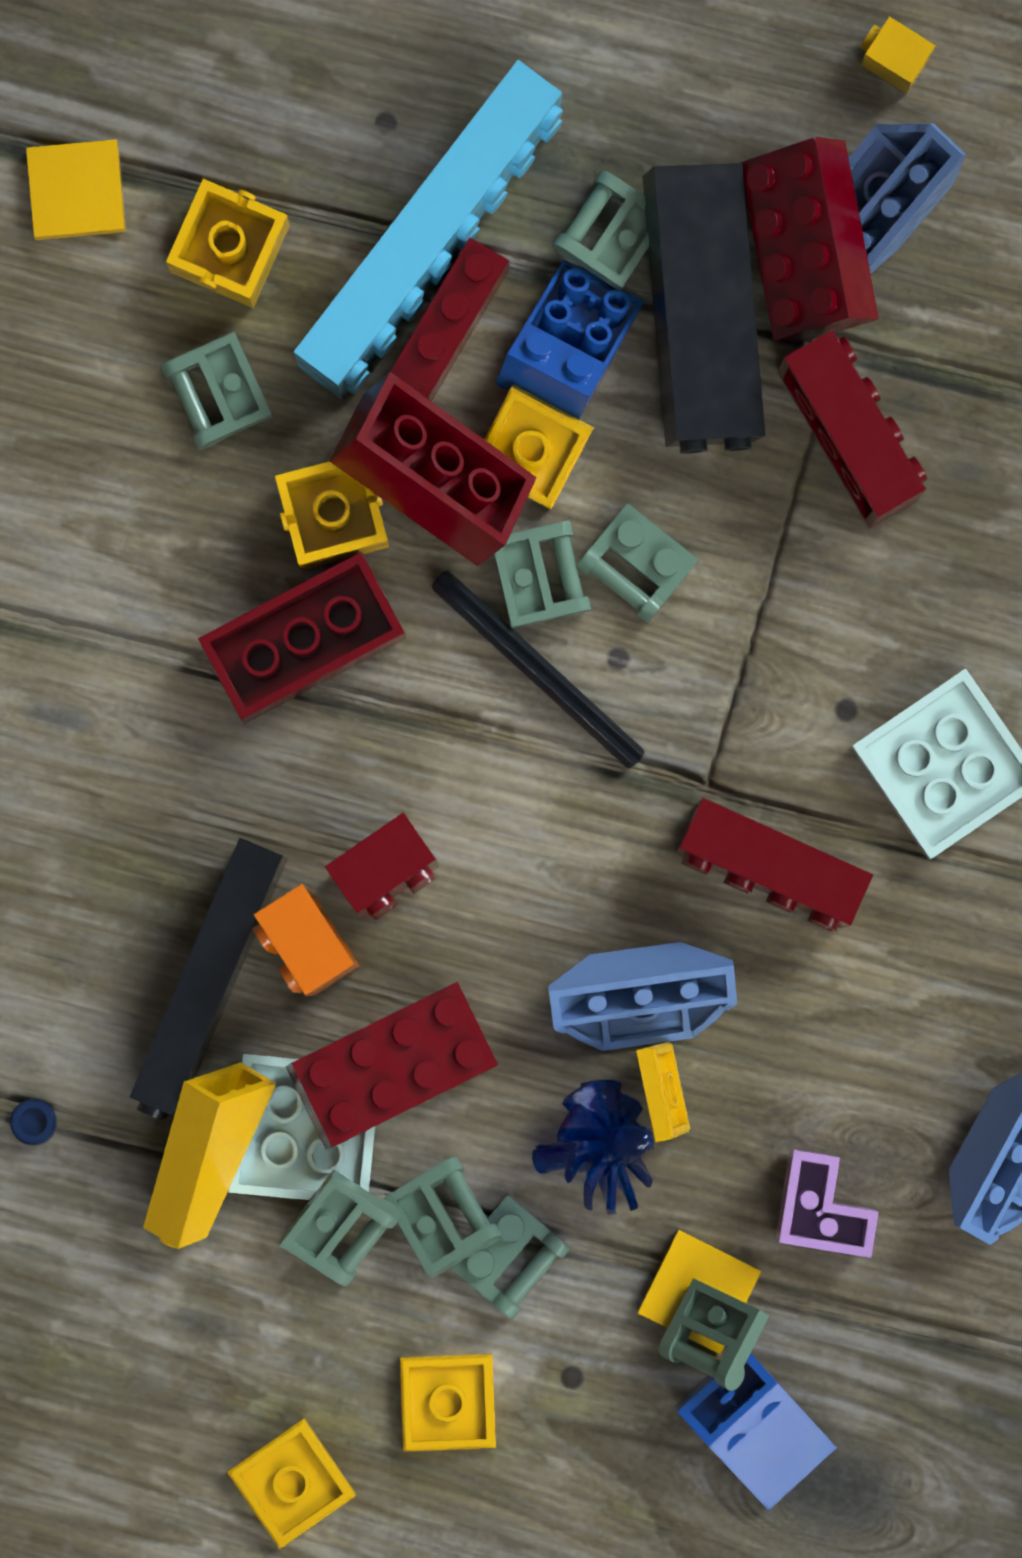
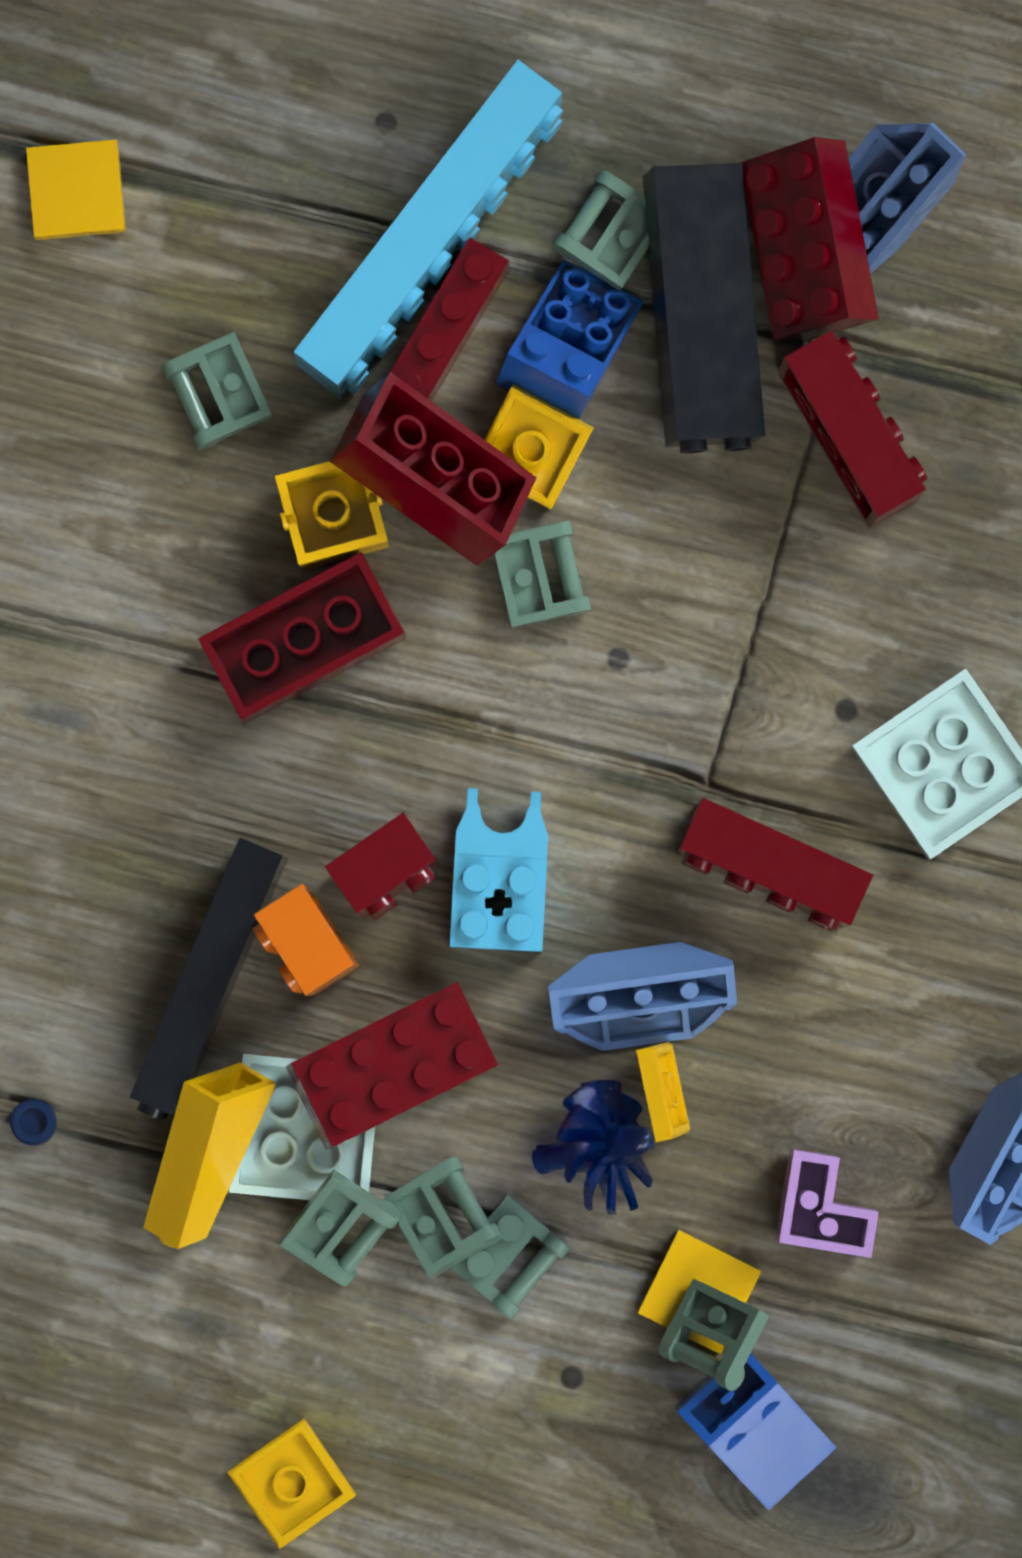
yellow brick [166,179,290,309] -> none
yellow tile [400,1353,496,1452] -> none
black axle [432,570,645,769] -> none
sand green plate [576,503,699,624] -> none
yellow brick [860,16,936,94] -> none
none -> medium azure brick [450,788,548,953]

